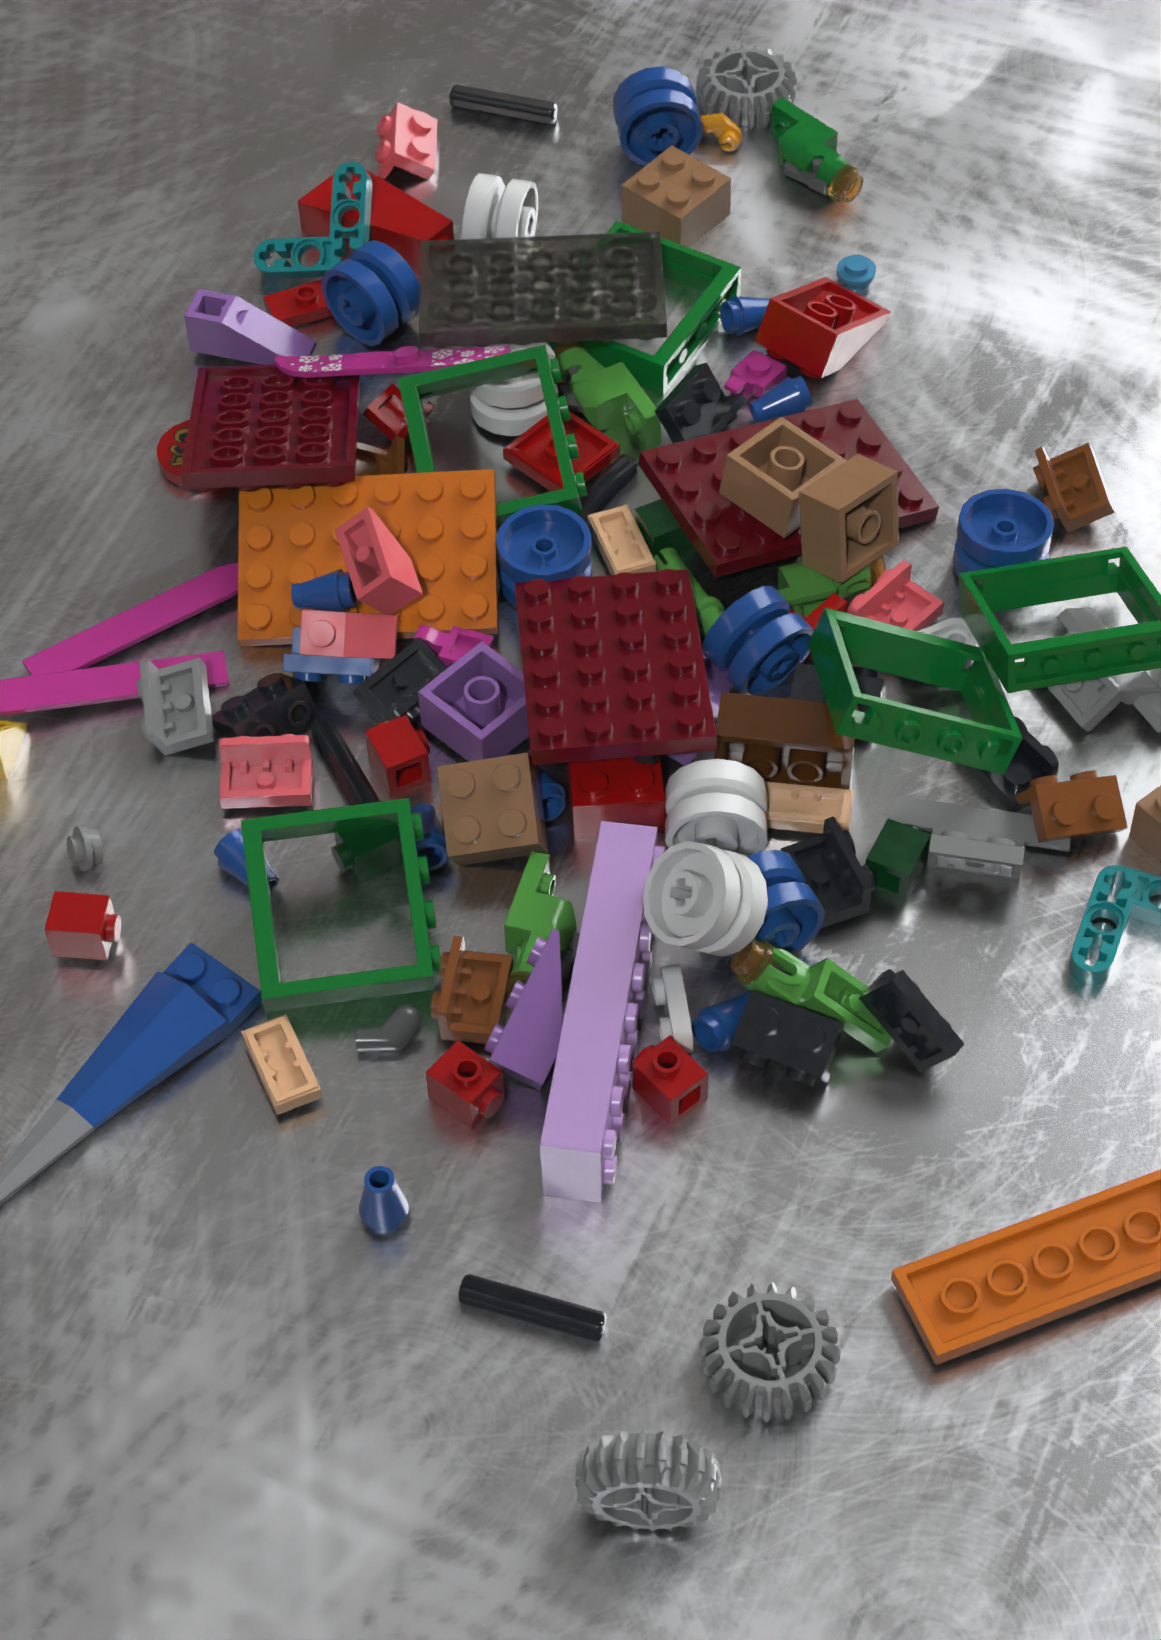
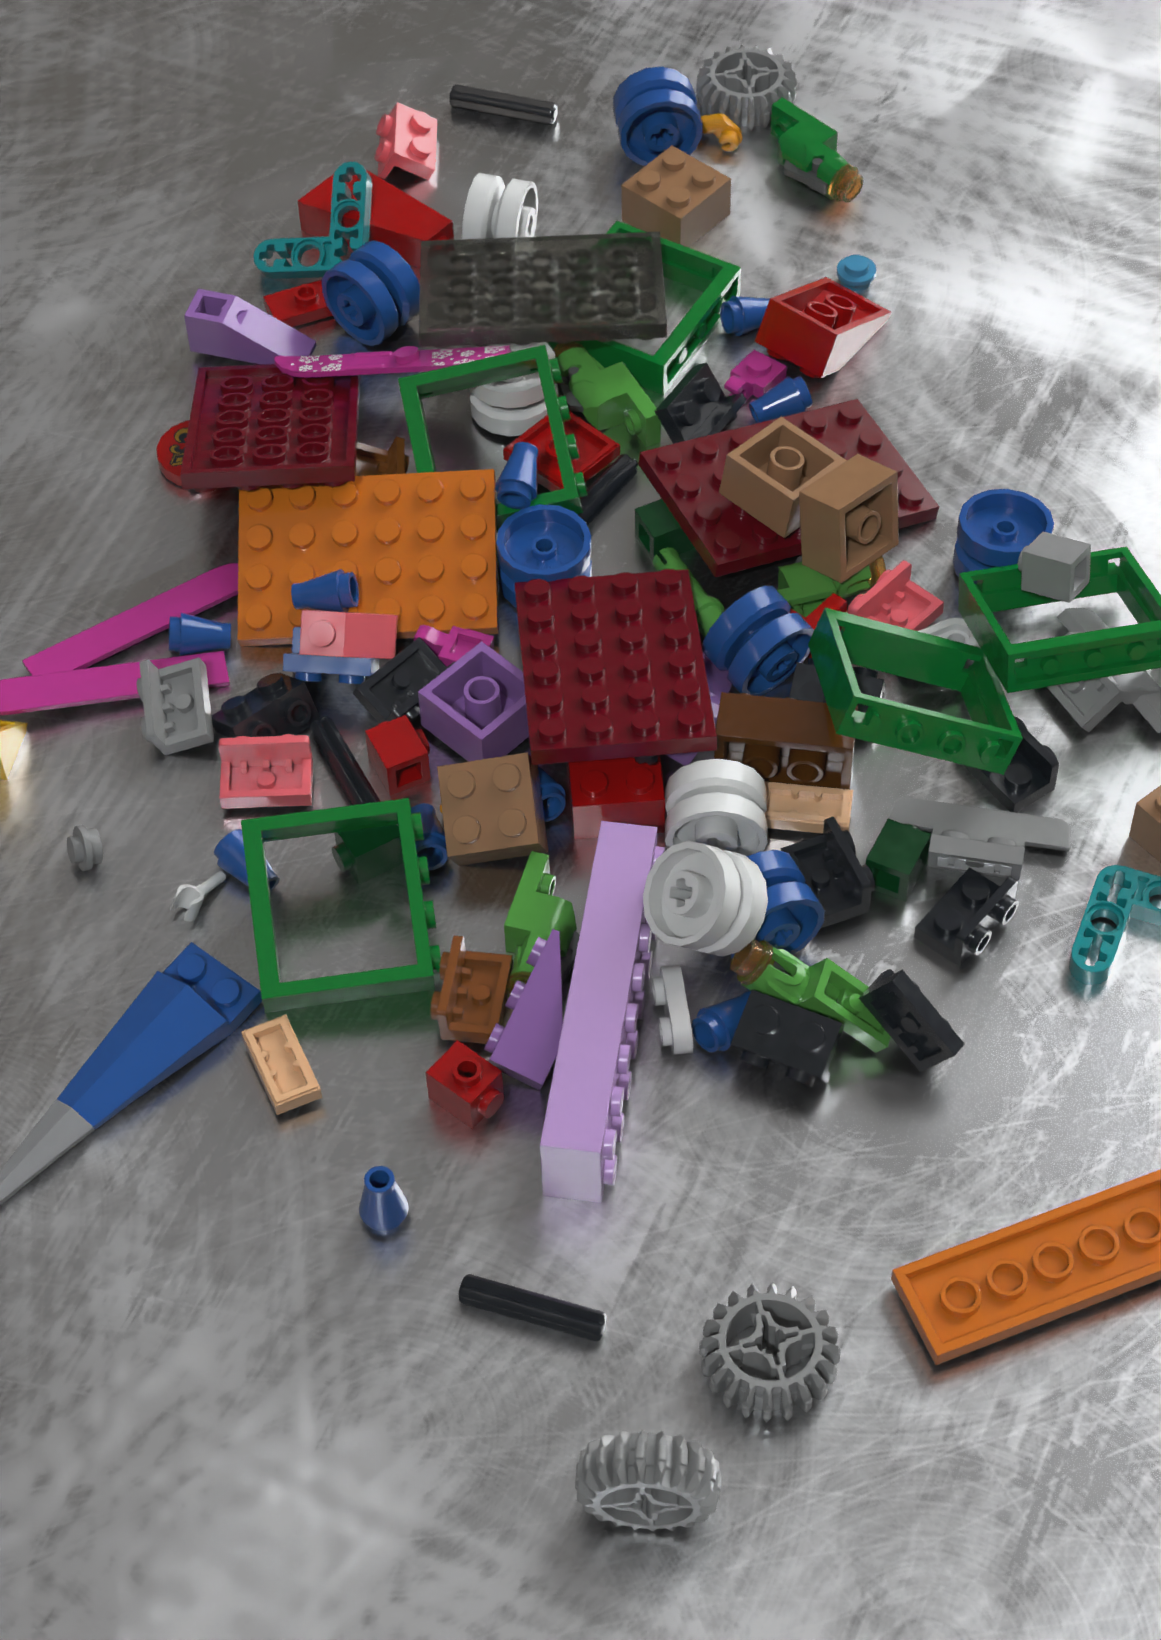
red brick [44,891,121,961] -> none
coral slope [335,507,423,615] -> none
dark grey arm [356,1004,421,1052] -> none
red bracket [363,383,435,442] -> none
light nougat plate [587,505,656,575] -> none
red brick [632,1036,708,1126] -> none
dark orange bracket [1016,770,1128,843] -> none
dark orange bracket [1033,442,1115,533] -> none
none -> blue cone [169,613,231,656]
none -> white hand [170,871,226,922]
none -> blue cone [495,442,539,509]
none -> black bracket [914,867,1019,967]
none -> light grey brick [1018,532,1091,603]

